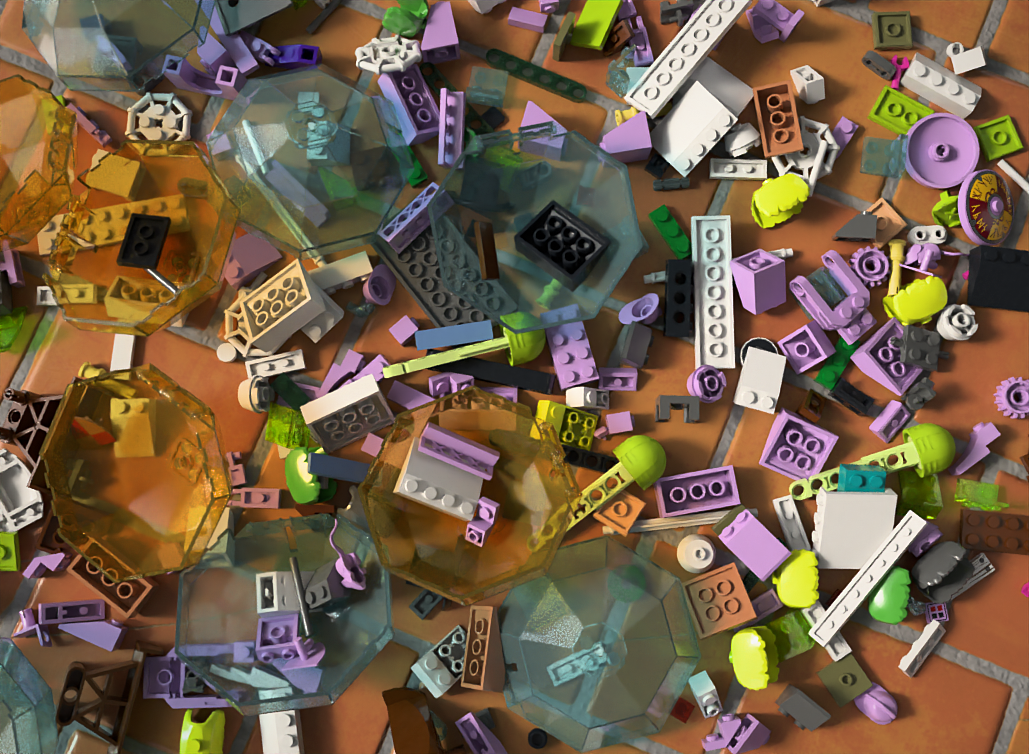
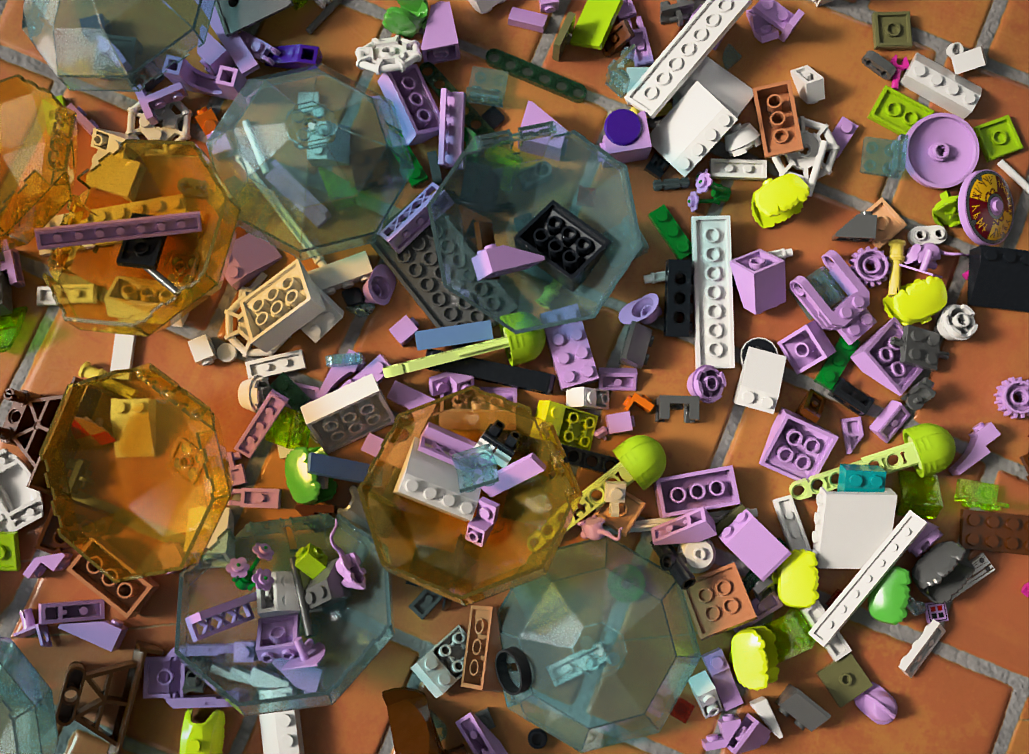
none -> lavender tile [34,211,202,250]
none -> slope [91,128,139,158]
none -> lavender bracket [133,82,188,126]
none -> lavender fence [185,592,257,642]
none -> white brick [187,334,218,366]
none -> orange bracket [195,106,223,137]
none -> lavender plant [226,542,274,591]
none -> tile [234,389,289,458]
none -> lime brick [295,543,328,580]
none -> clear light blue beam [325,353,363,367]
none -> black piece [342,287,365,307]
none -> dark grey beam [427,151,443,186]
none -> clear light blue bracket [452,443,499,493]
none -> lavender slope [471,244,545,281]
none -> black hips [473,420,521,468]
none -> lavender tile [477,453,546,498]
none -> black tyre [495,647,532,695]
none -> animal [577,514,623,541]
none -> dark purple piece [604,109,642,146]
none -> plate [604,481,626,517]
none -> orange bracket [623,393,654,413]
none -> black piece [650,541,696,590]
none -> lavender slope [651,506,717,545]
none -> plant [687,168,731,212]
none -> lavender slope [701,647,744,711]
none -> clear light blue tile [722,43,742,70]
none -> white slope [749,696,783,739]
none -> dark grey plate [753,577,775,602]
none -> lavender tile [840,416,864,455]

